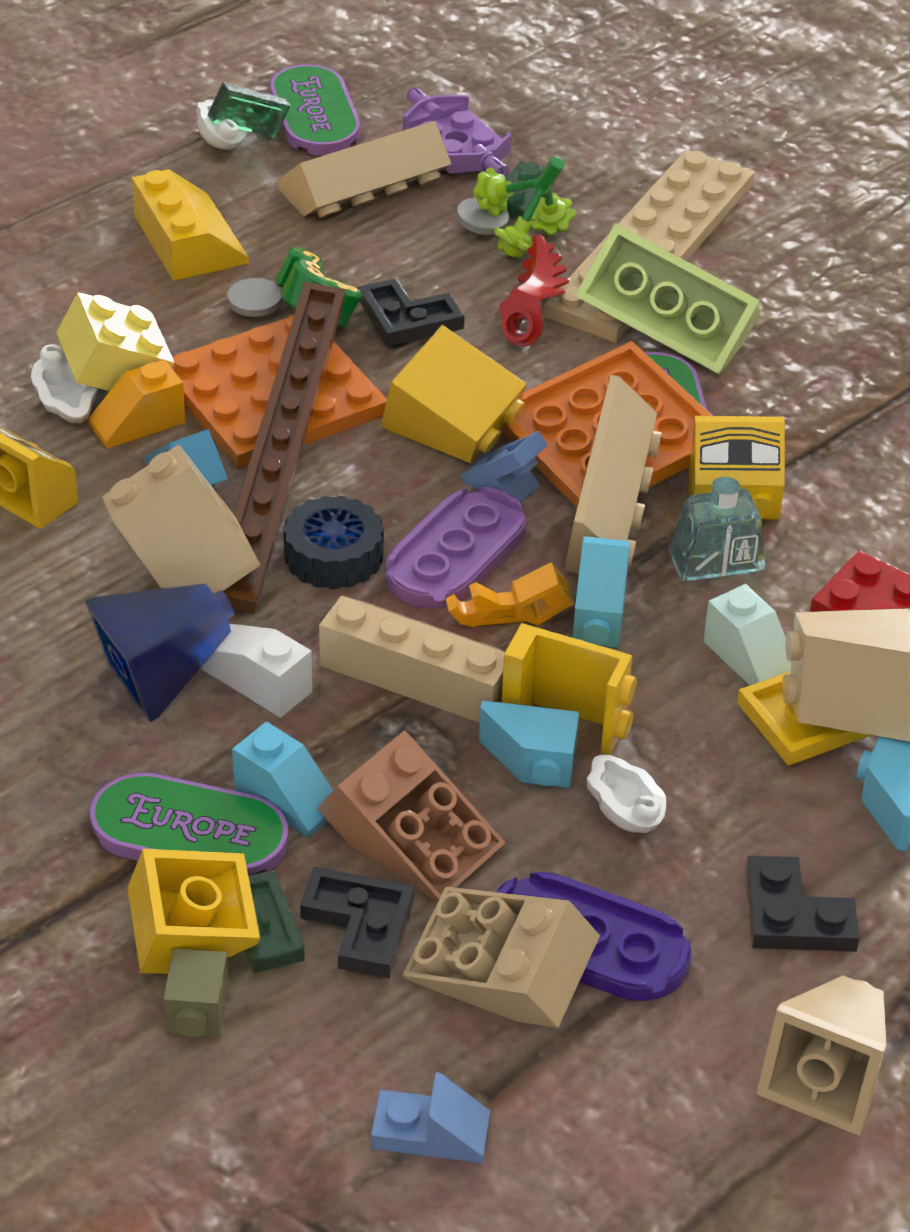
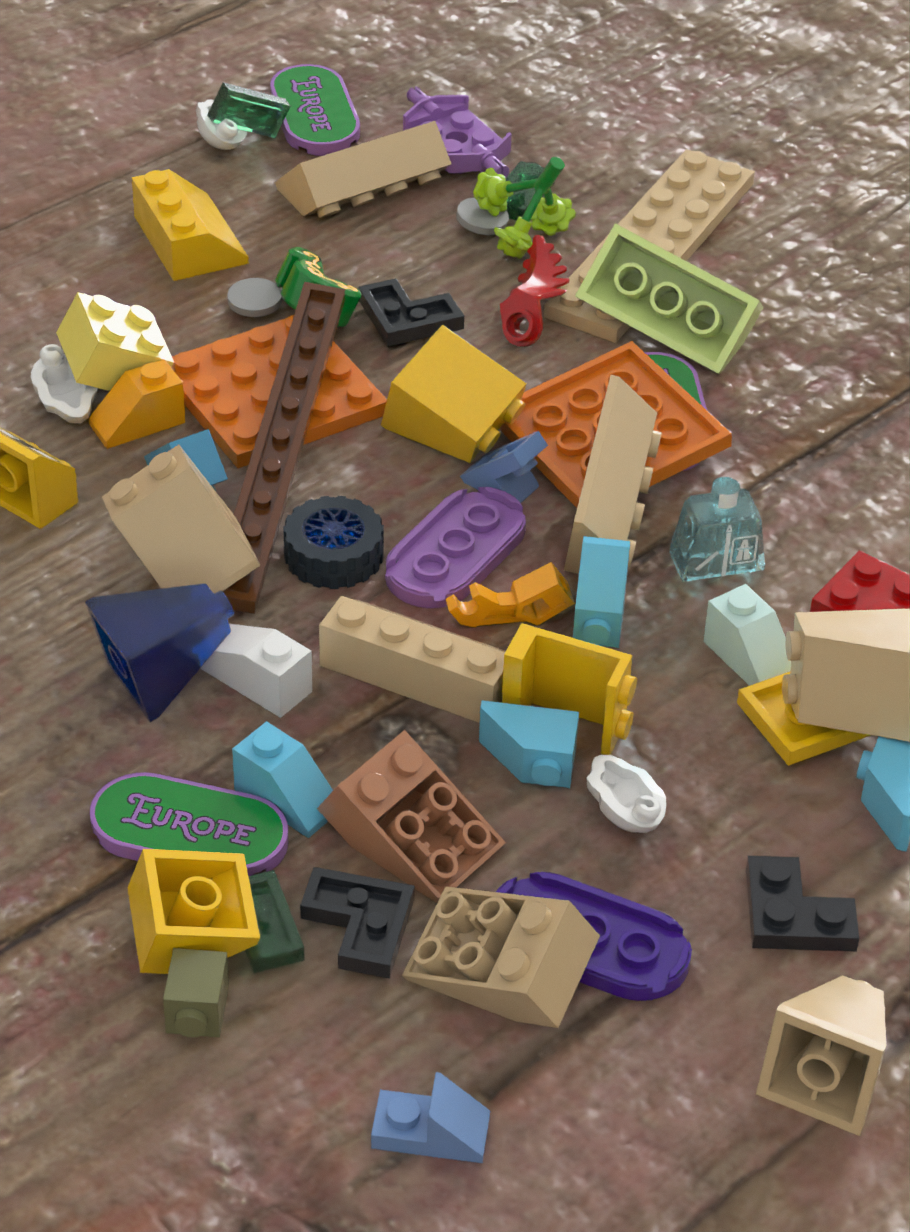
yellow slope [687,416,785,519] -> none

